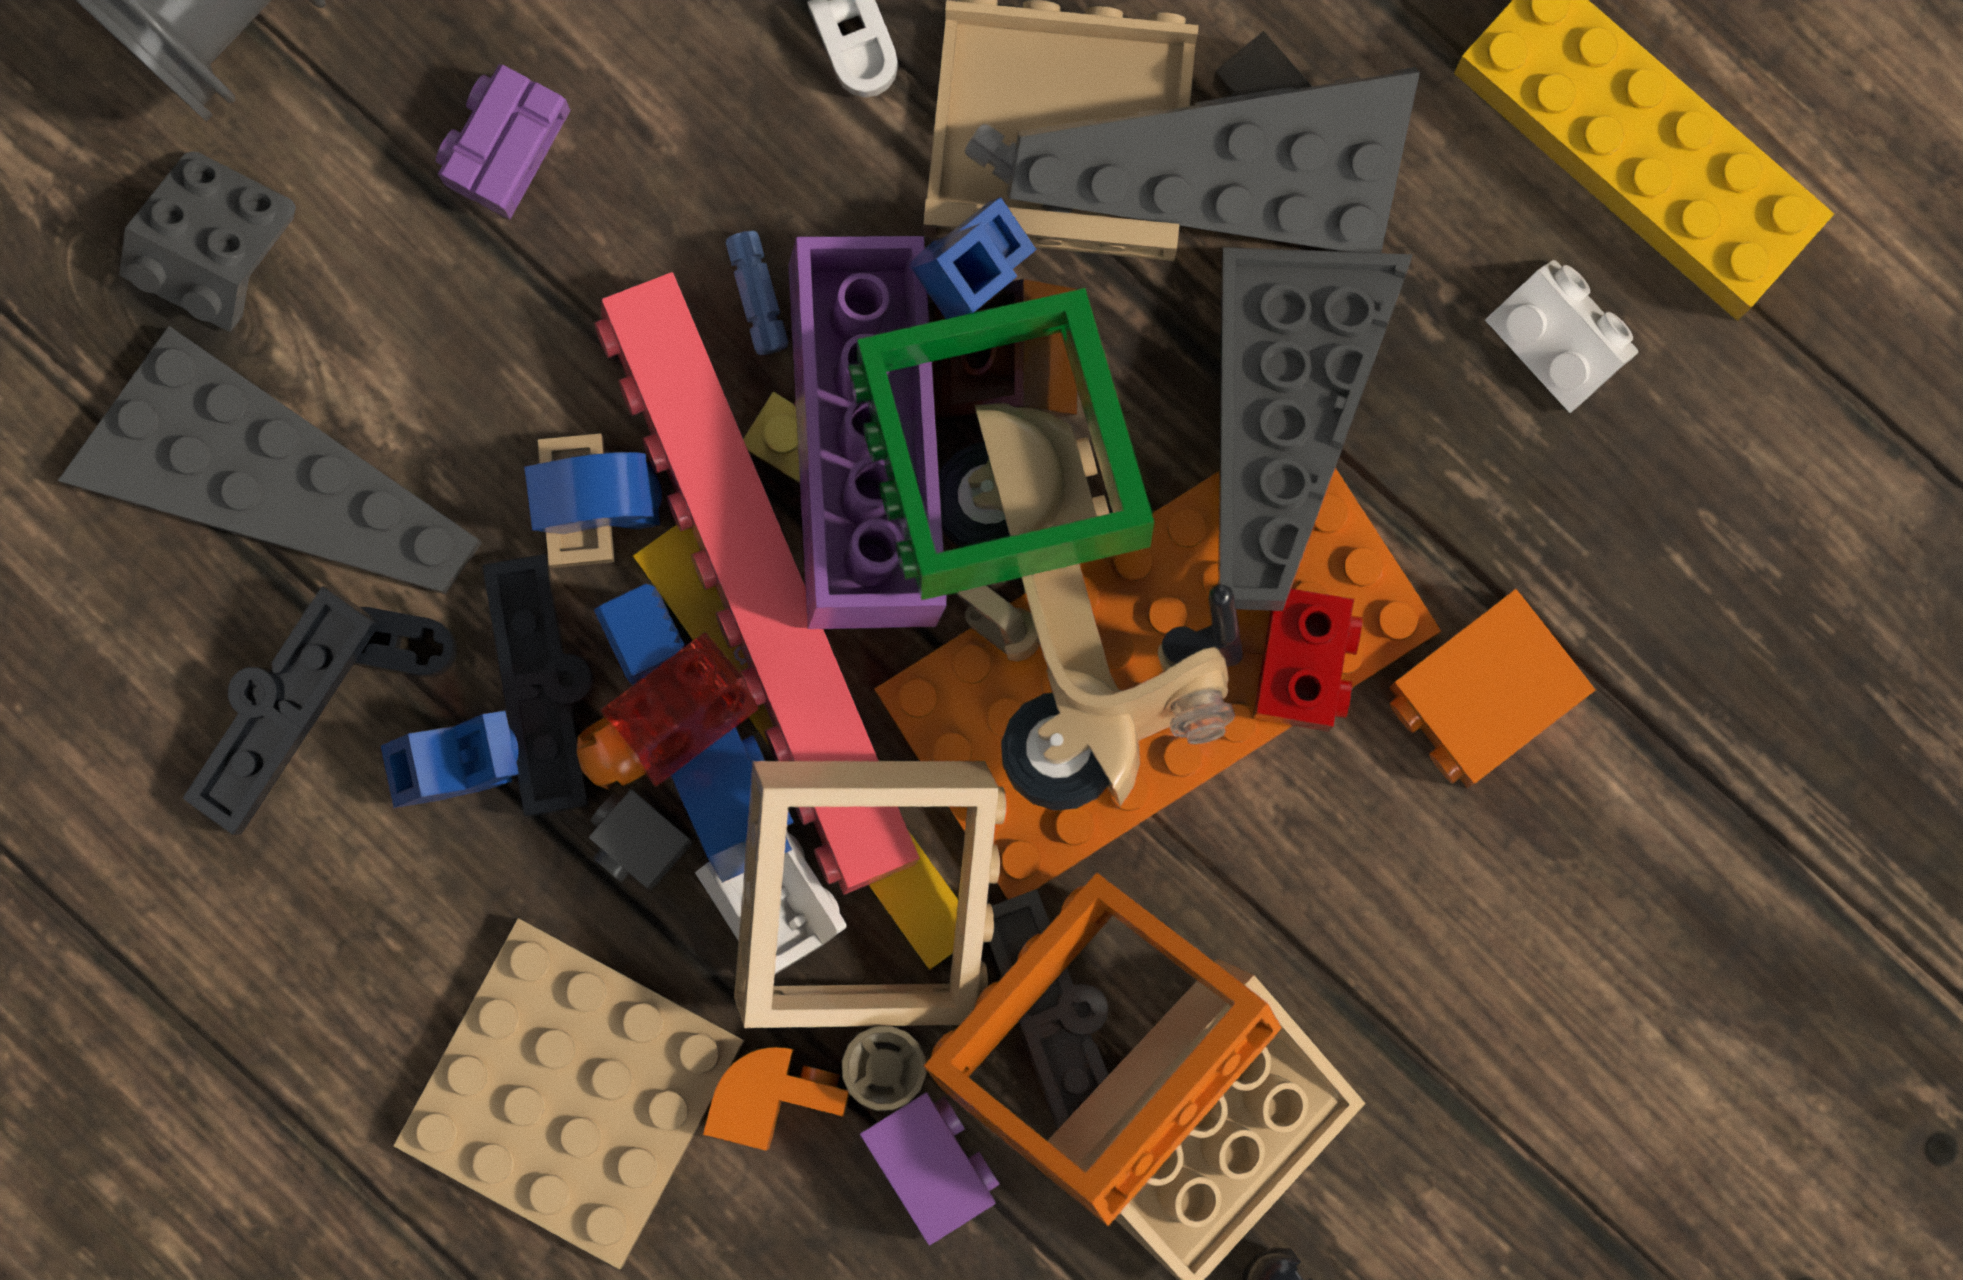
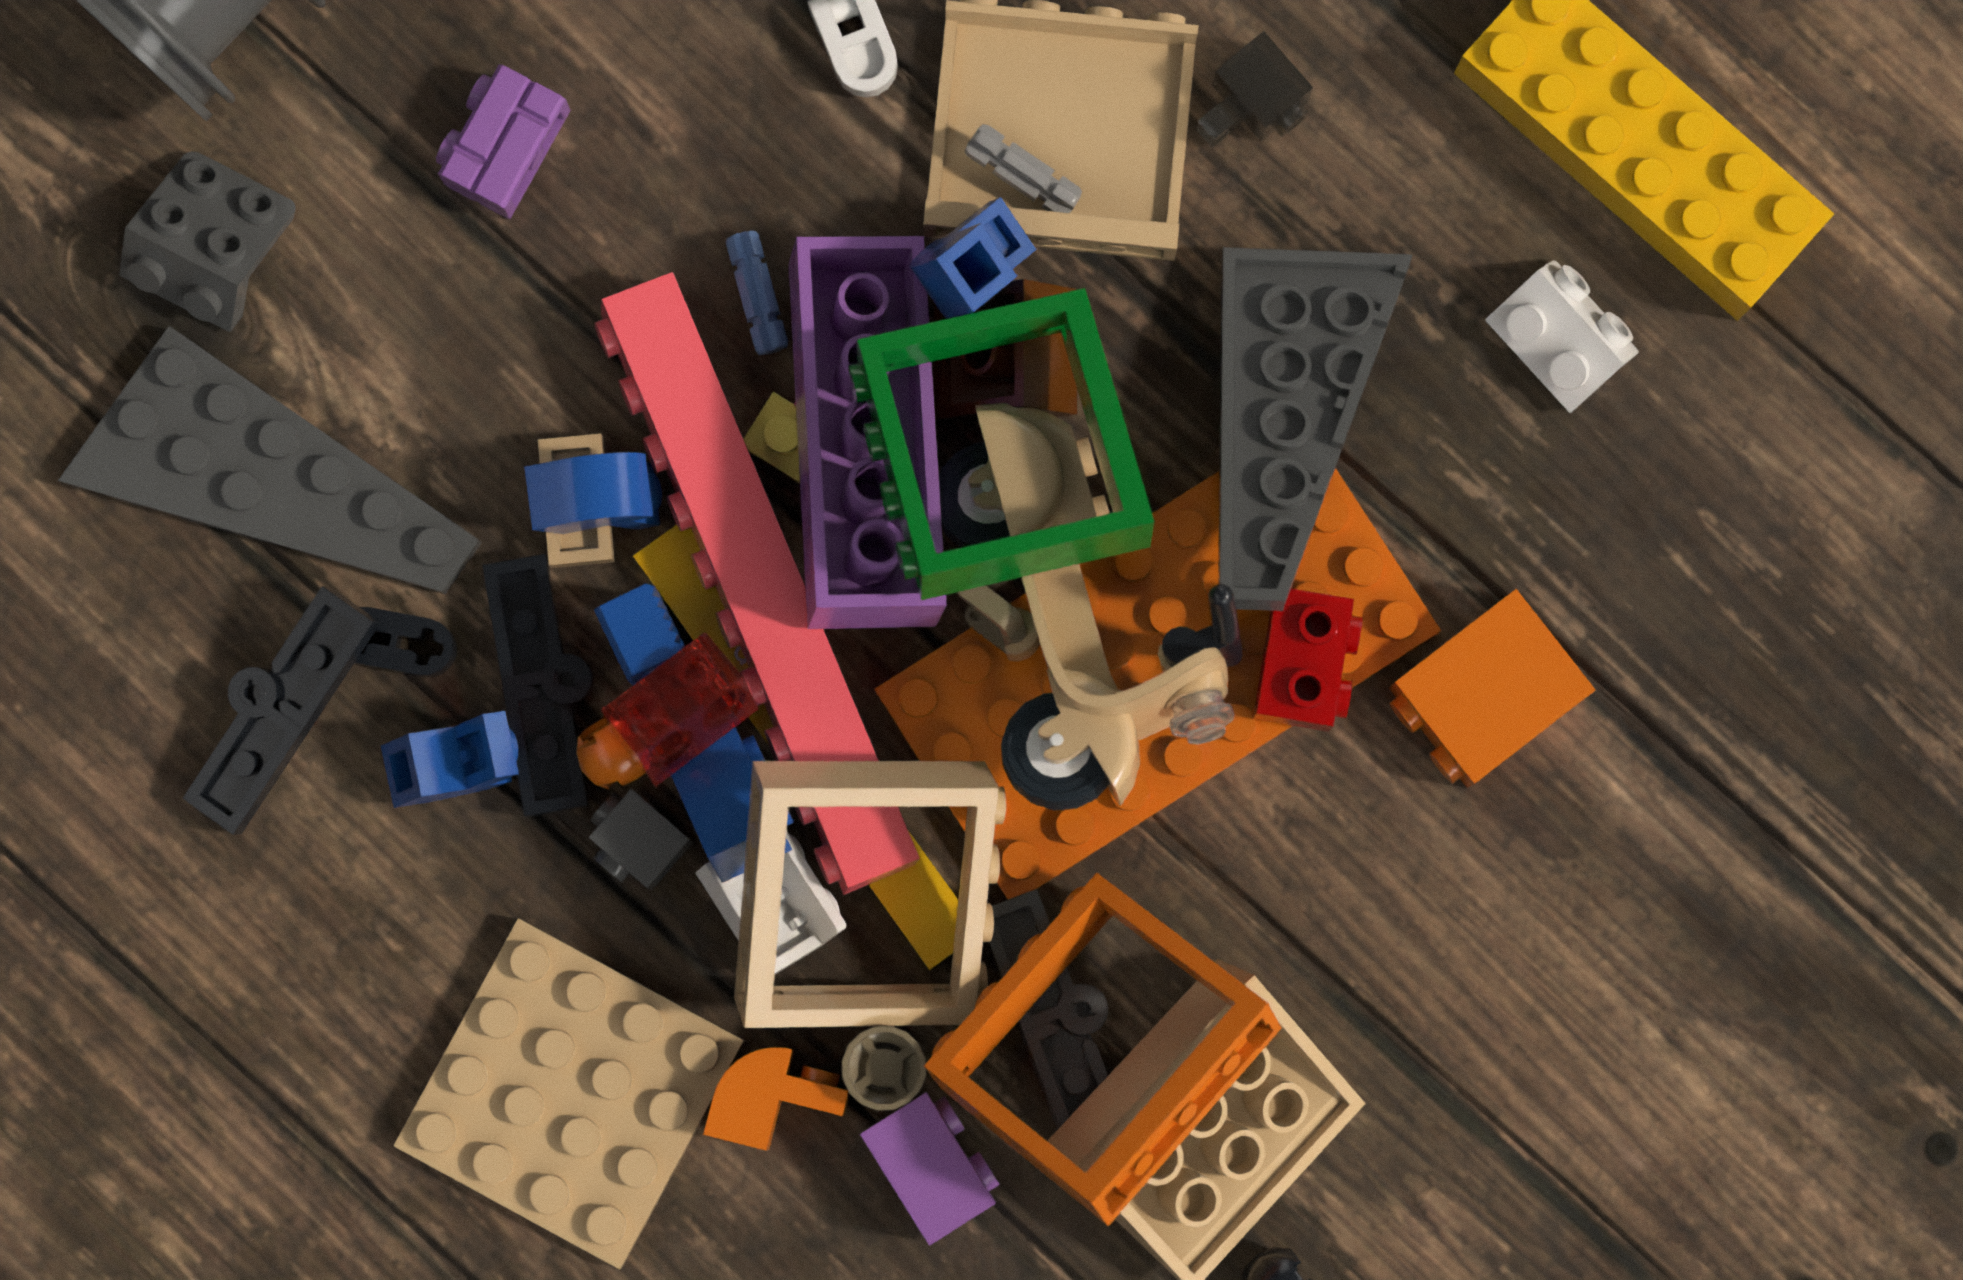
dark grey wing [1007,67,1420,253] -> none

